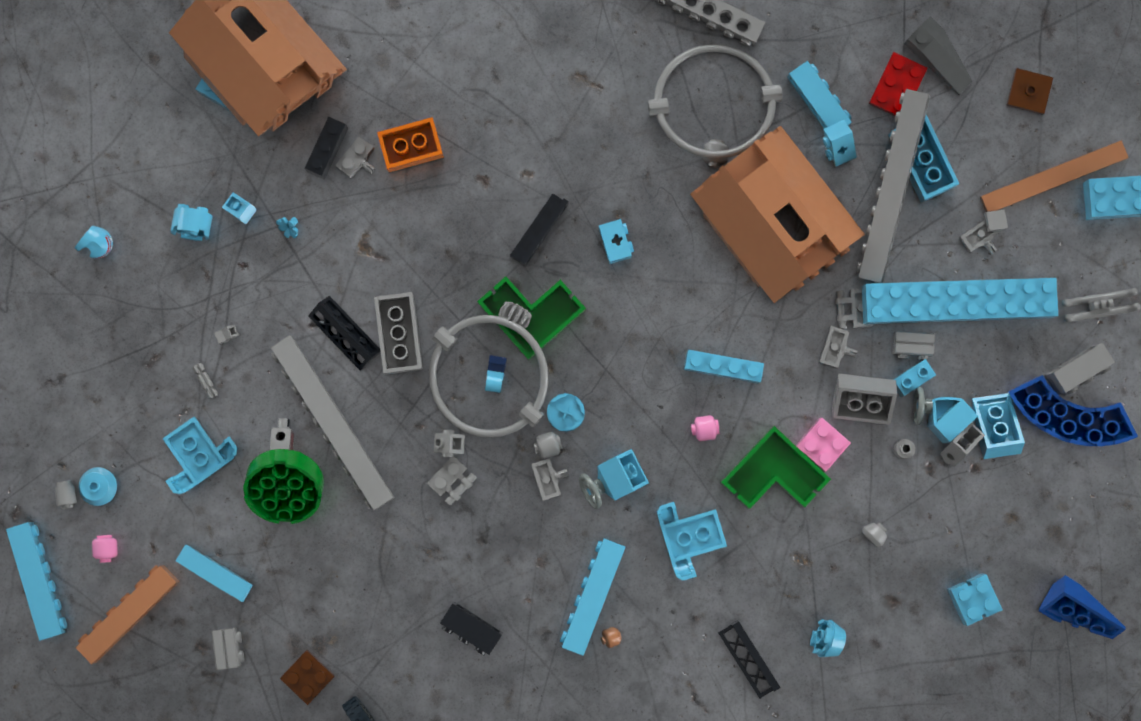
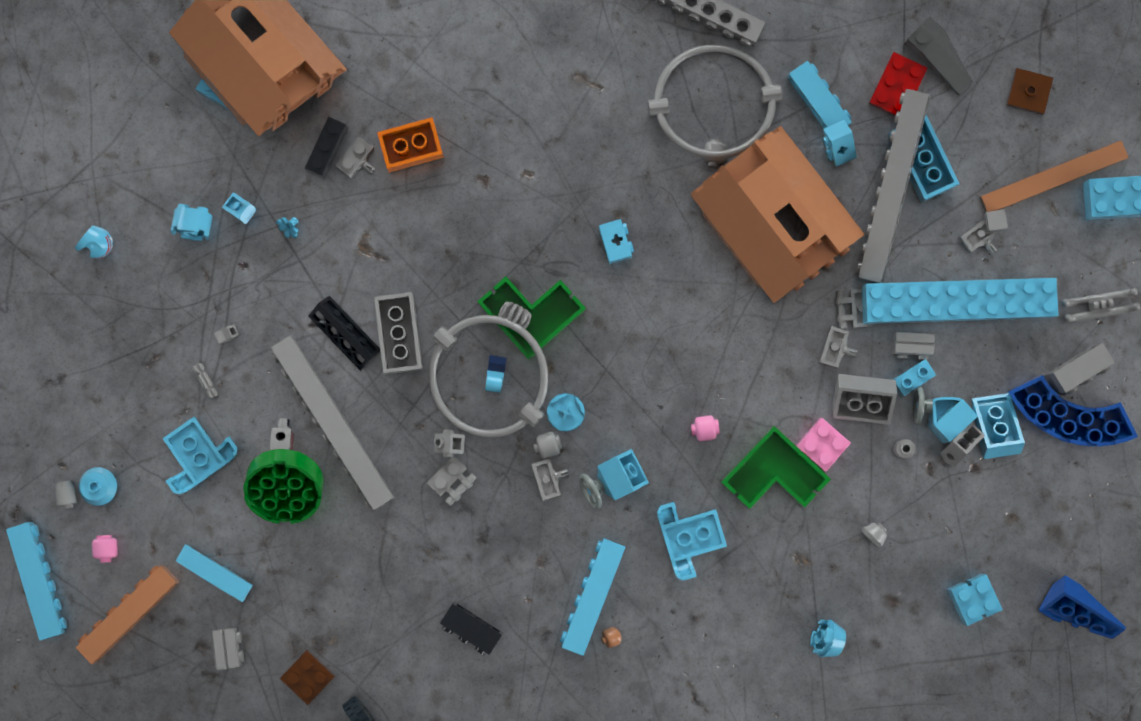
black fence [510,193,569,267] -> none
medium azure brick [684,350,764,384] -> none
black fence [718,620,781,699] -> none

